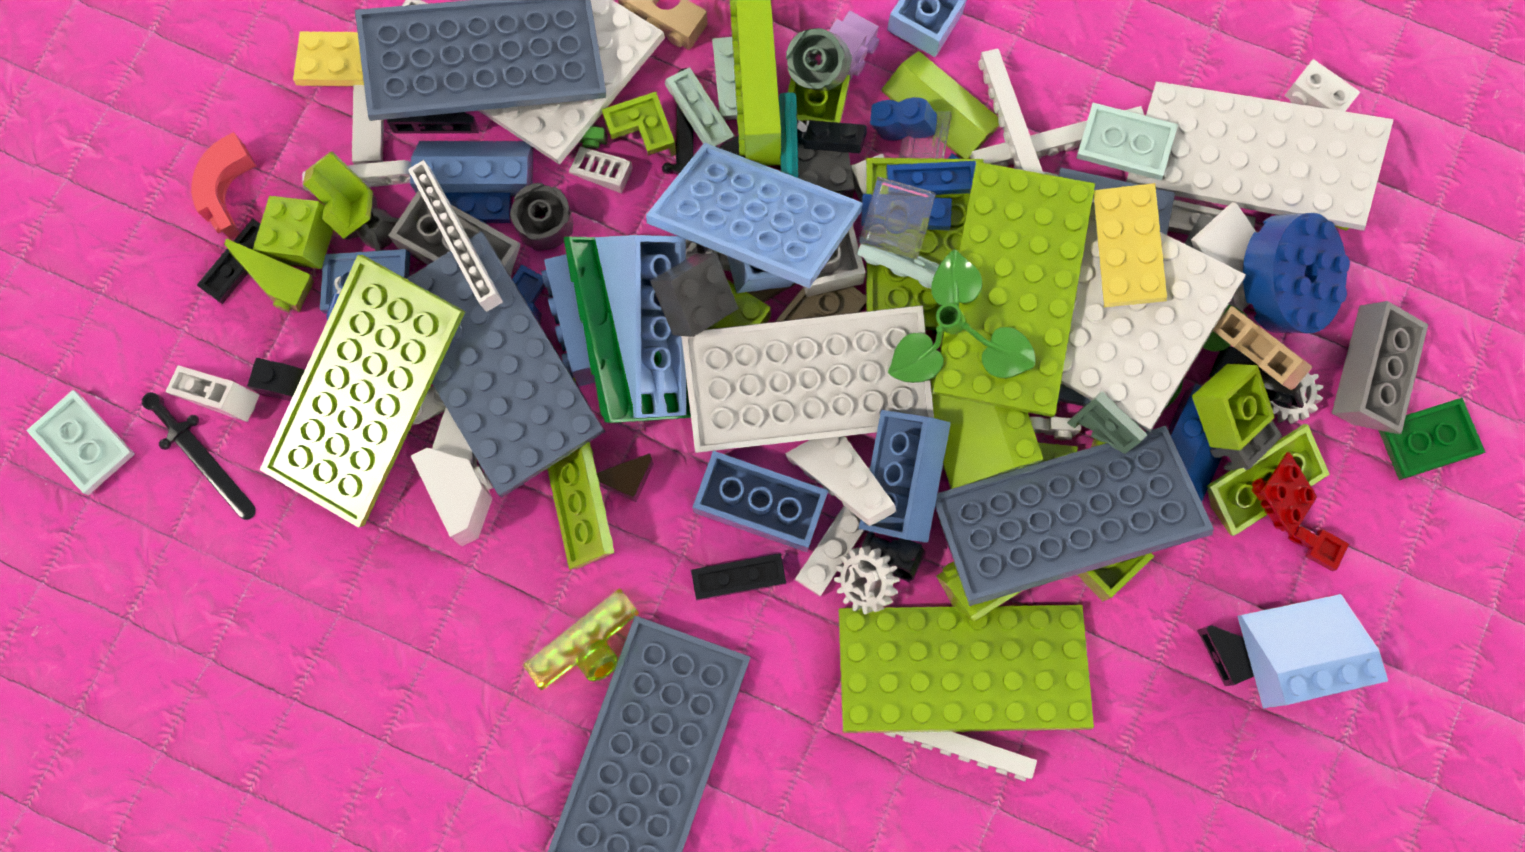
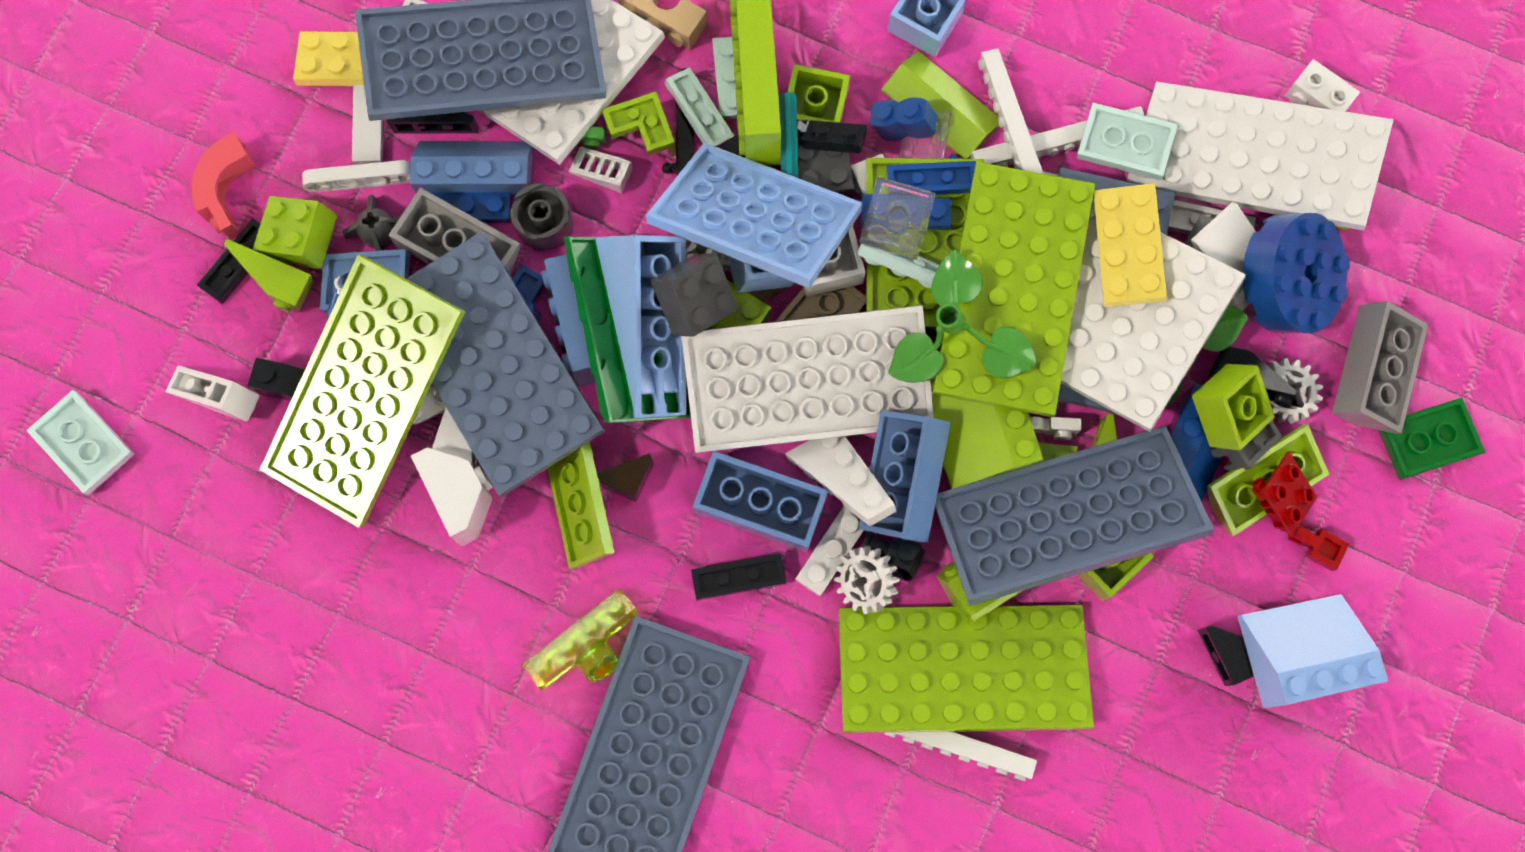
black sword [142,392,256,520] -> none
lime panel [303,152,373,239] -> none
white piece [408,160,503,312] -> none
sand green brick [786,28,852,91] -> none
lavender brick [820,10,880,82] -> none
sand green wing [1067,391,1147,454] -> none
tan arch [1213,305,1313,391] -> none

